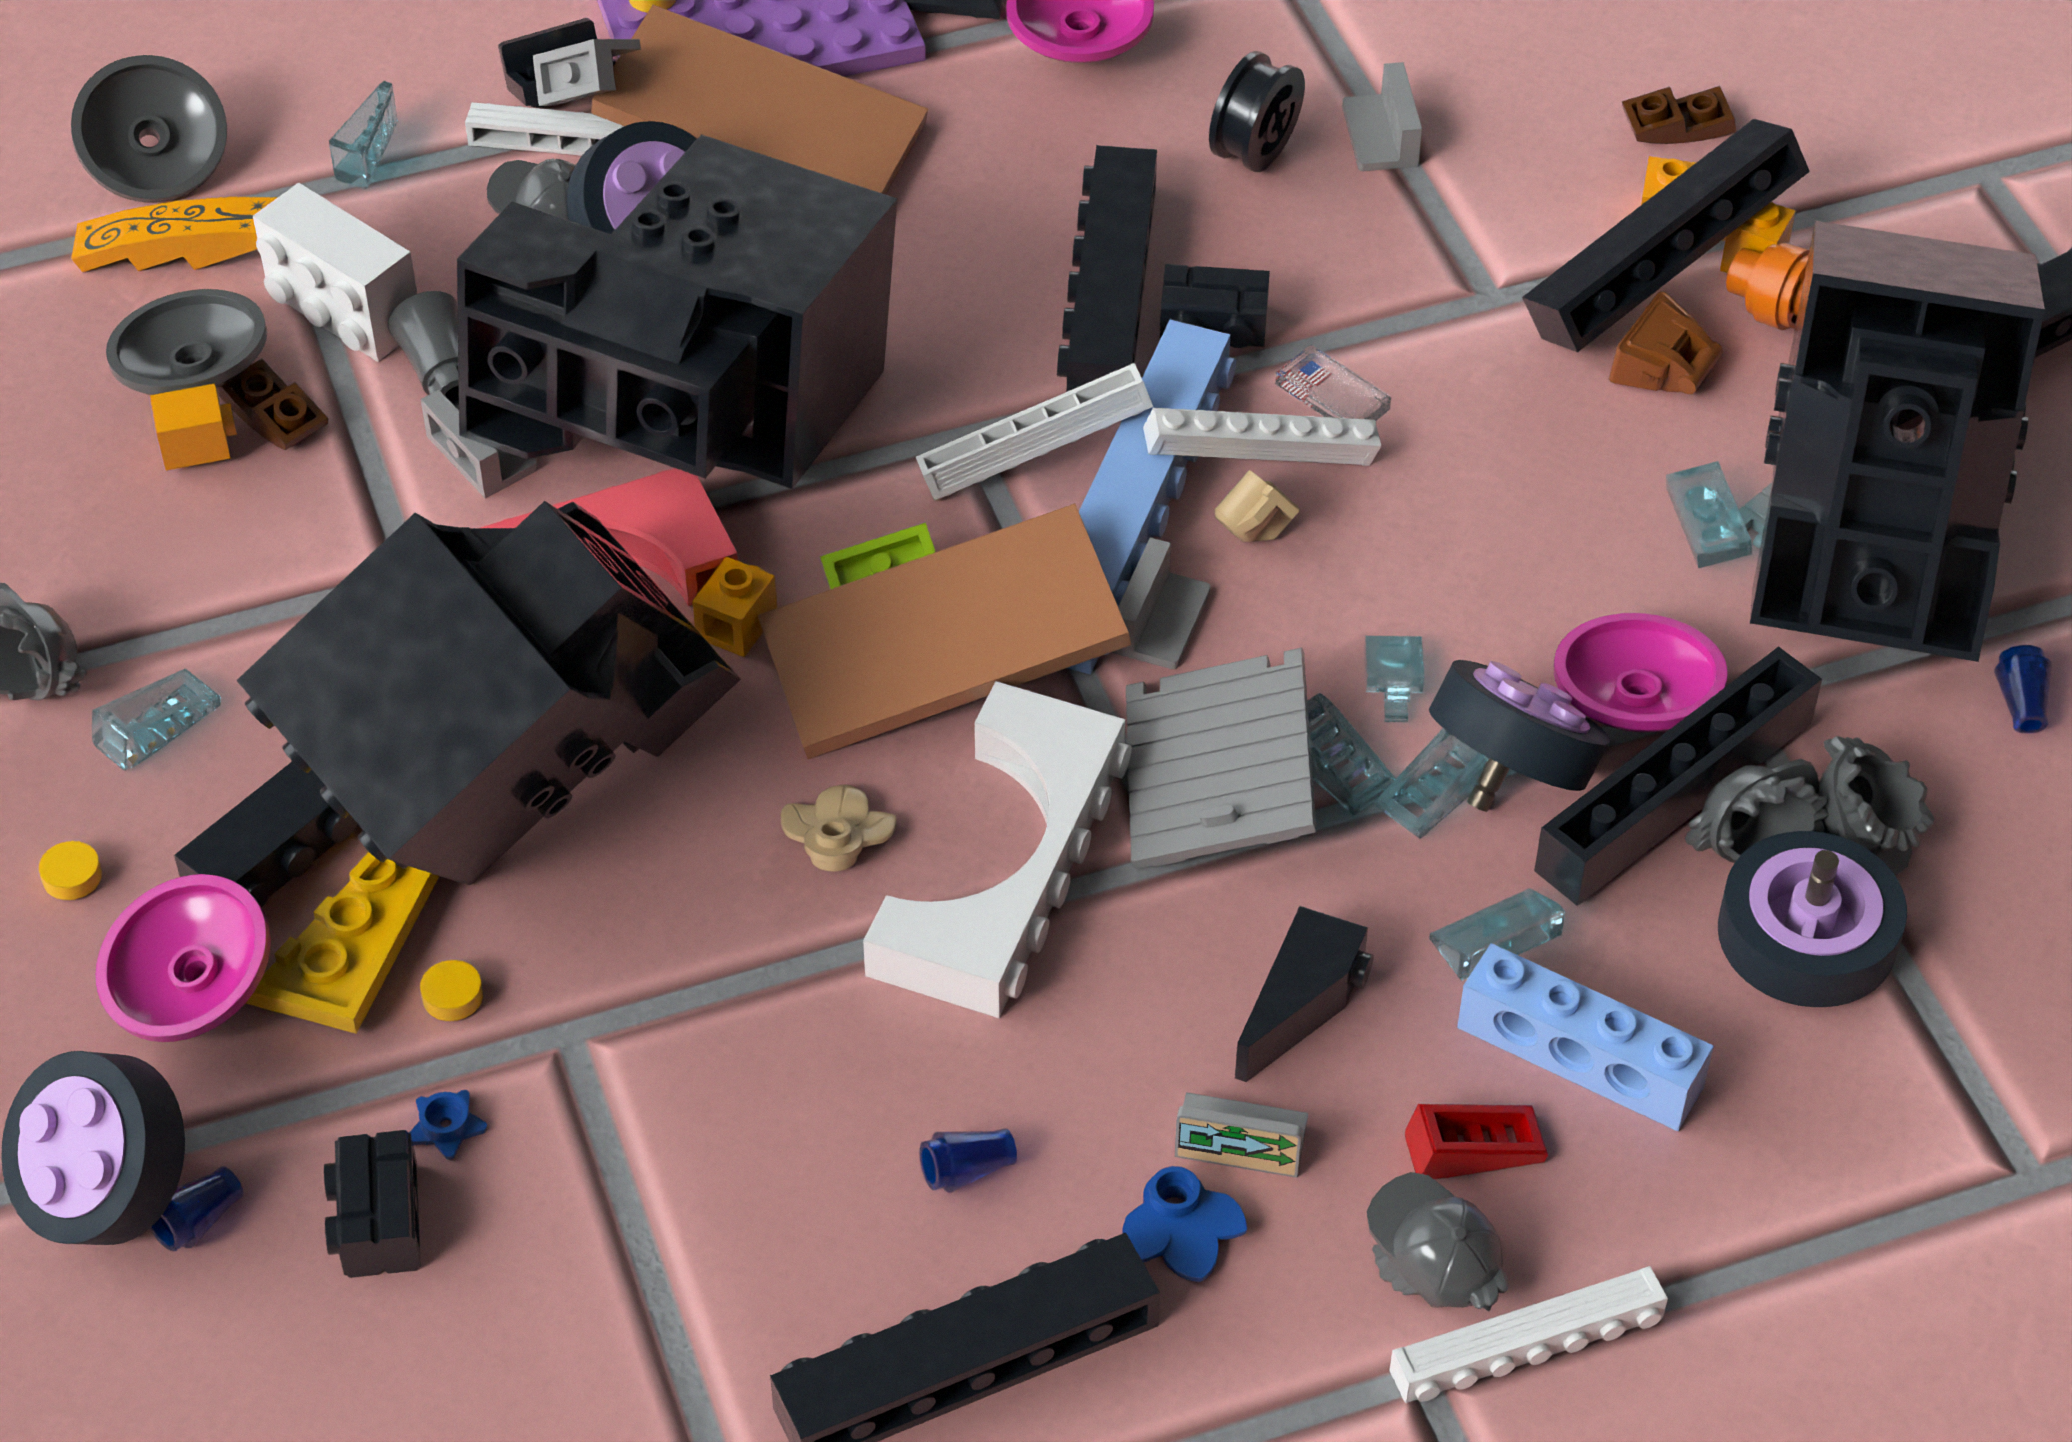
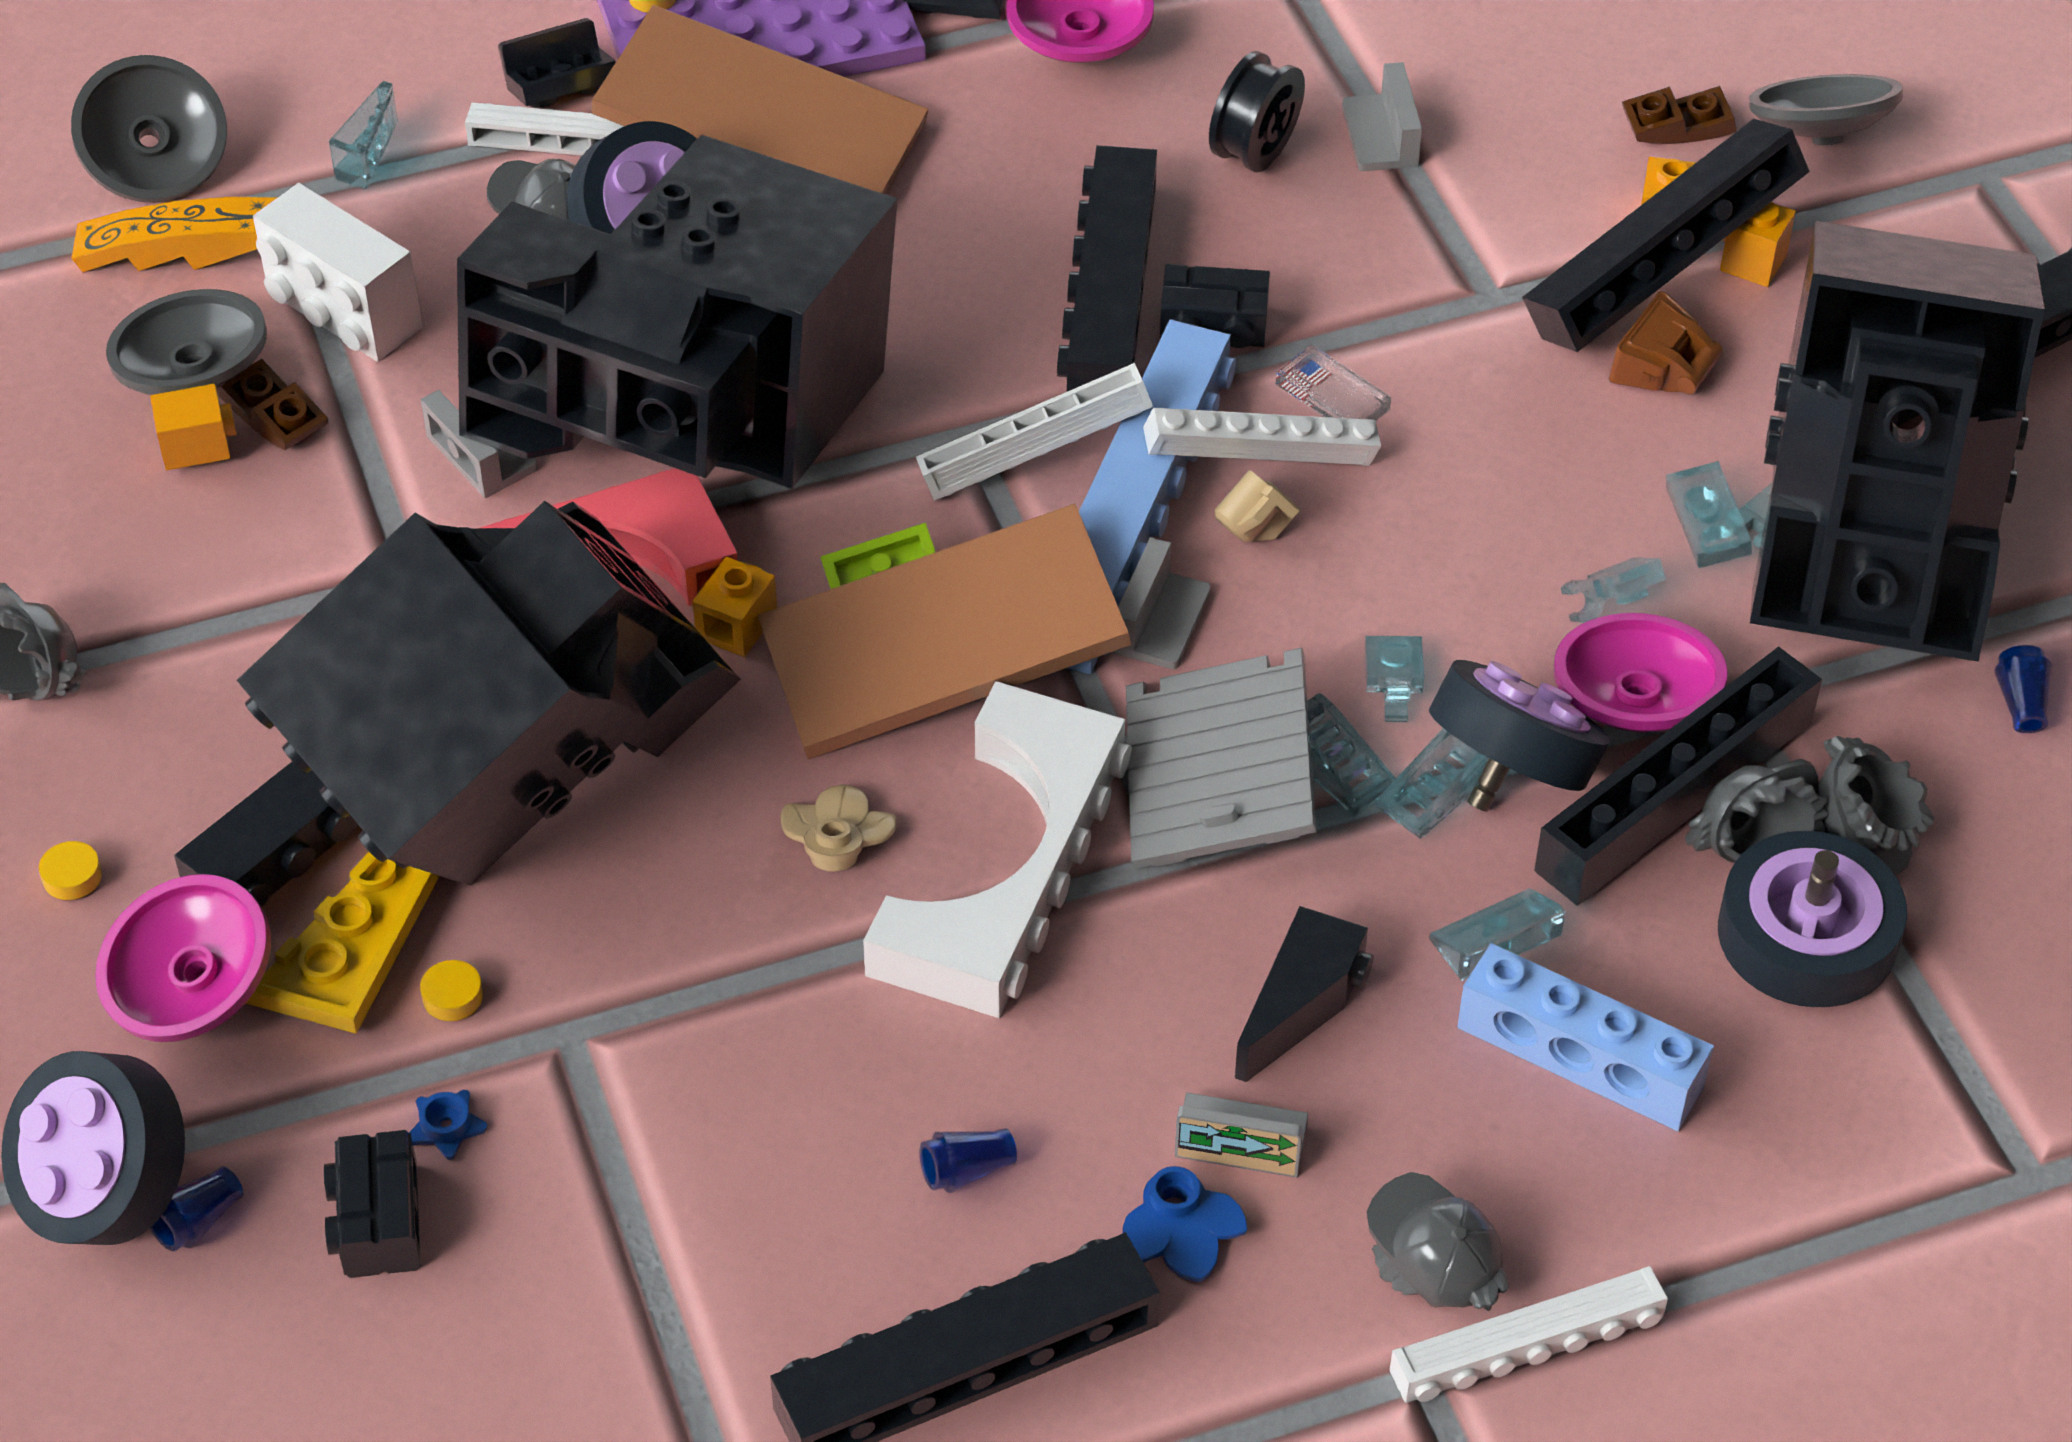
clear light blue slope [92,668,221,771] -> none
dark grey plant [388,291,459,410] -> none
light grey panel [533,39,641,106] -> none
red slope [1405,1104,1548,1179] -> none
orange piece [1726,242,1810,330] -> none
none -> clear light blue plate [1561,557,1666,623]
none -> dark grey dish [1749,74,1903,145]

